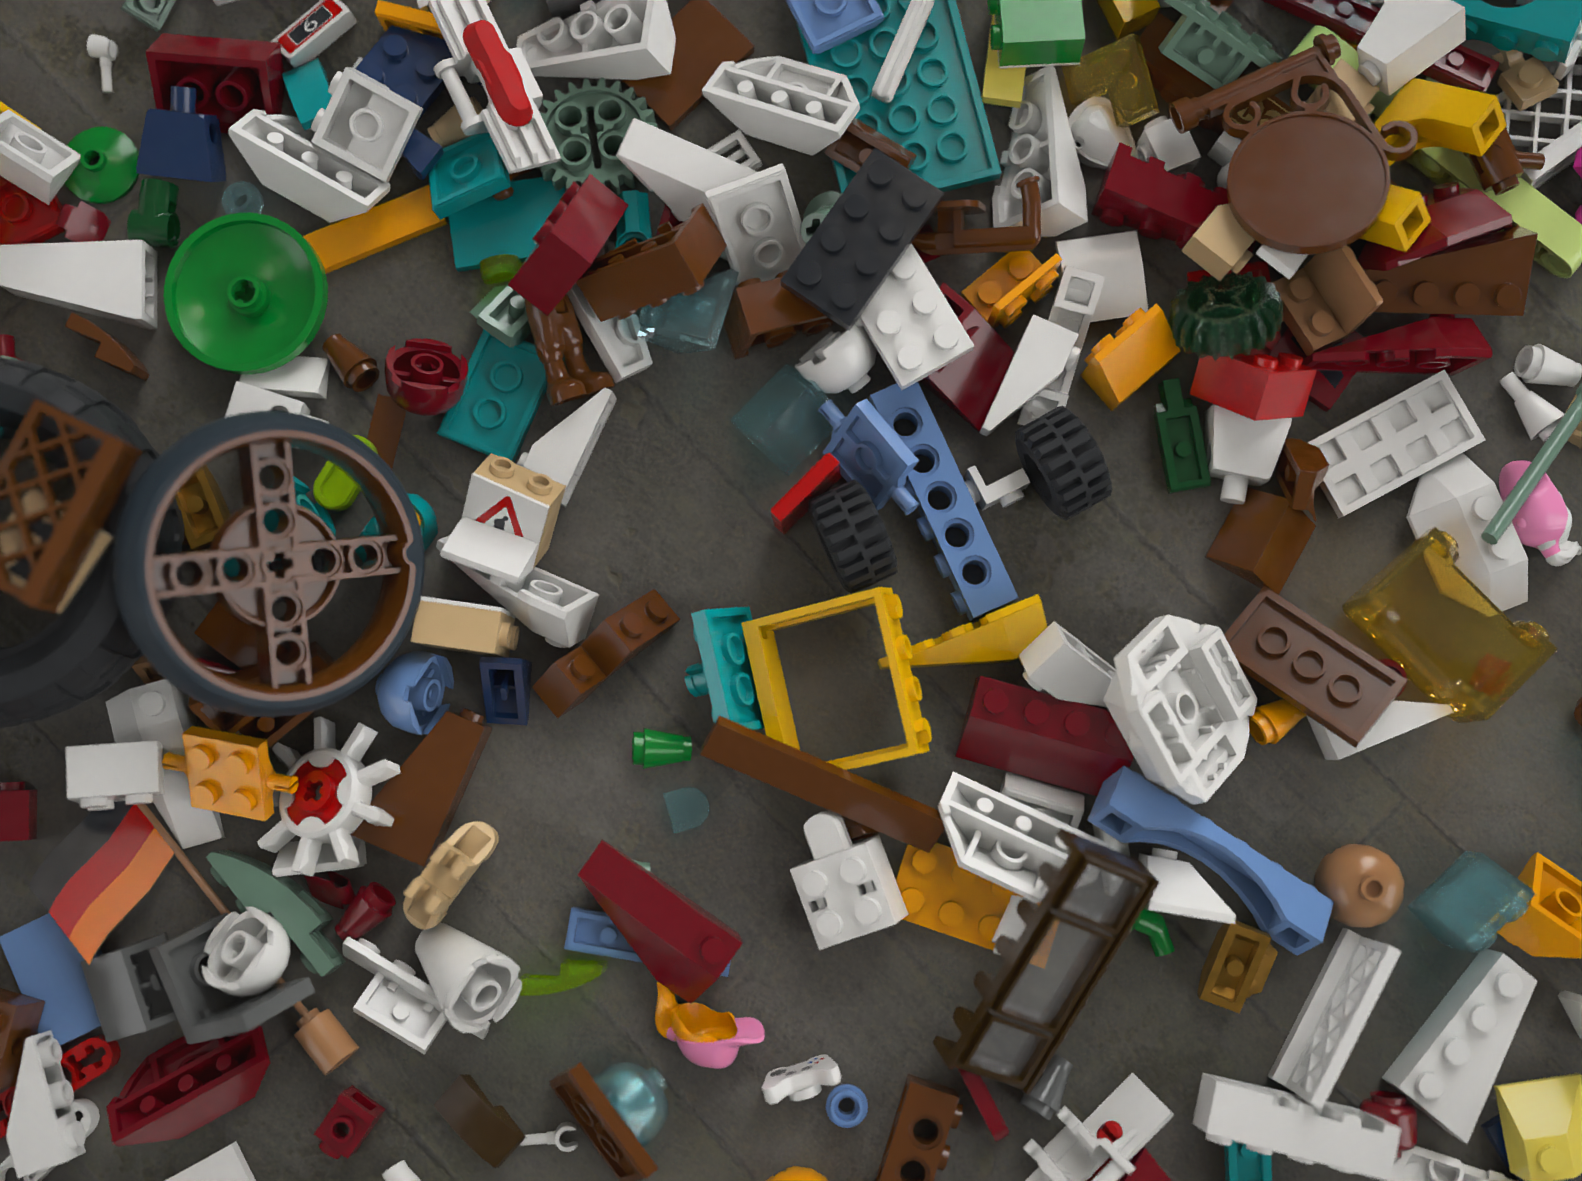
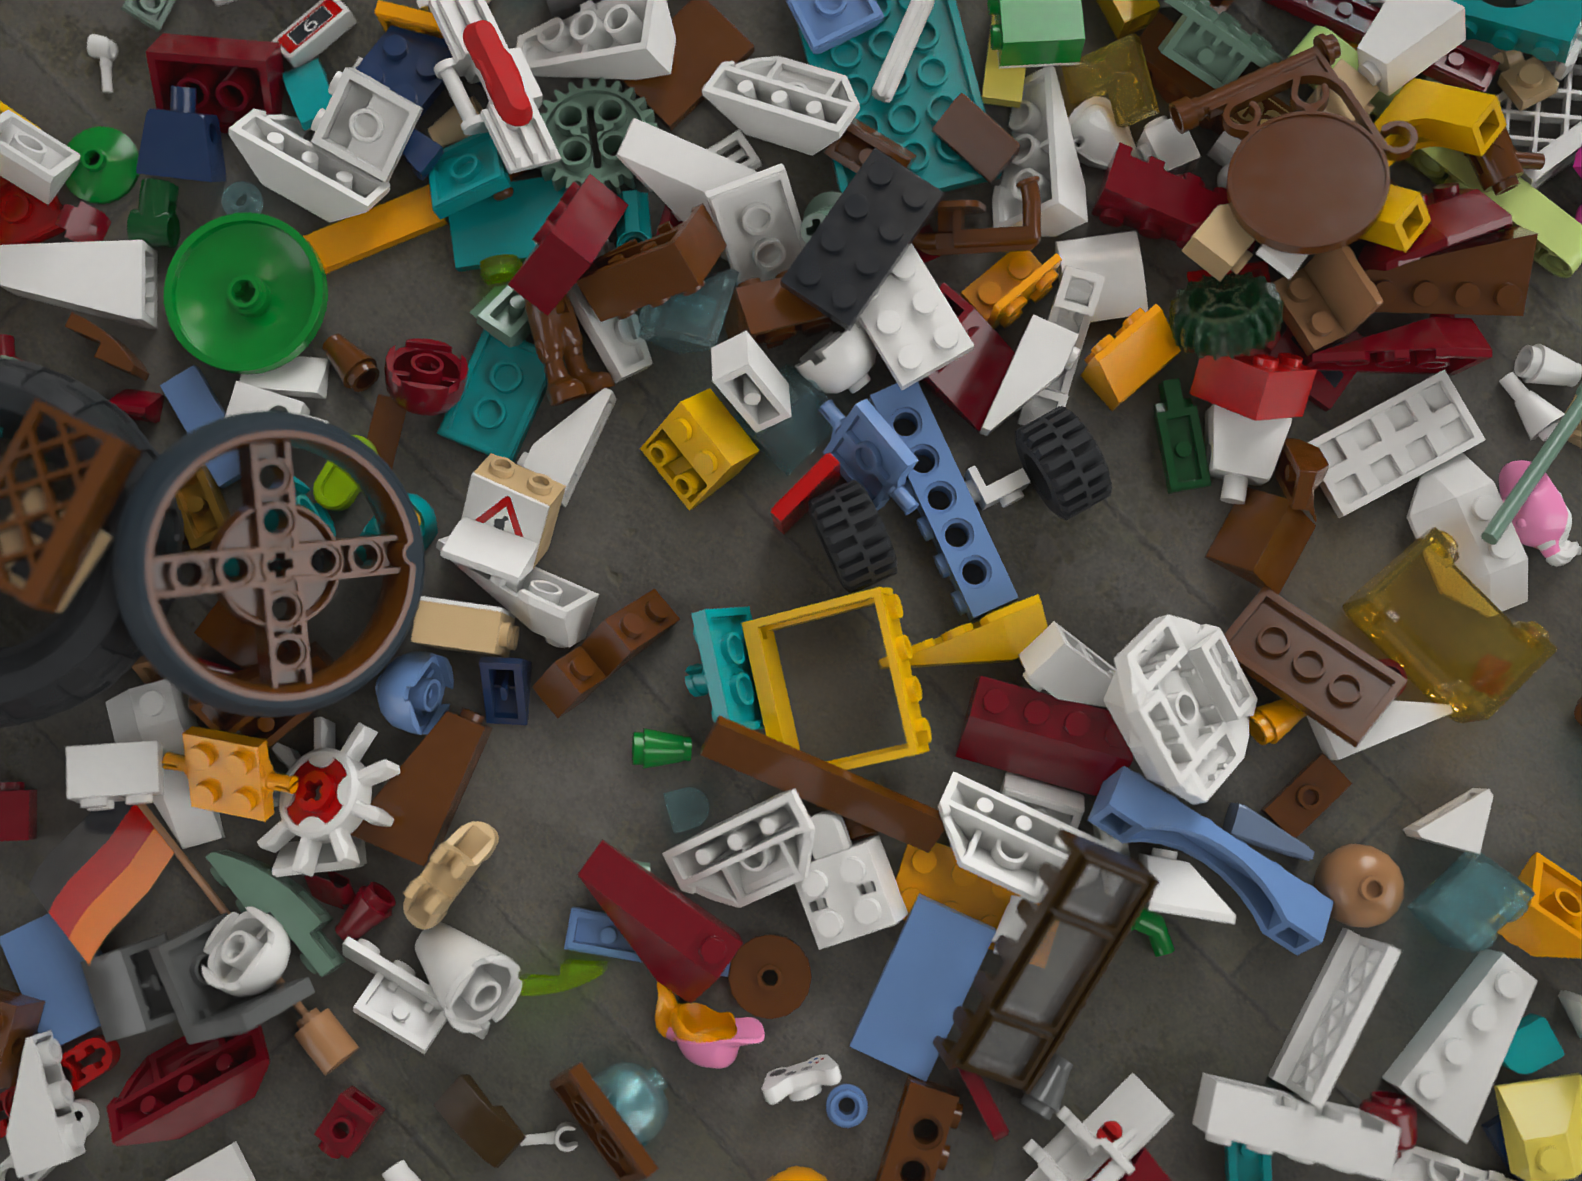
pearl gold slope [1197,920,1278,1014] -> none
none -> dark red slope [109,389,164,423]
none -> medium blue tile [160,365,241,489]
none -> yellow slope [640,388,760,511]
none -> white wedge [662,789,815,908]
none -> white brick [711,331,792,433]
none -> reddish brown plate [729,934,812,1019]
none -> medium blue tile [849,893,996,1082]
none -> reddish brown slope [932,93,1021,184]
none -> sand blue slope [1222,803,1314,861]
none -> reddish brown plate [1261,753,1353,838]
none -> white slope [1403,788,1493,854]
none -> teal piece [1502,1013,1565,1074]

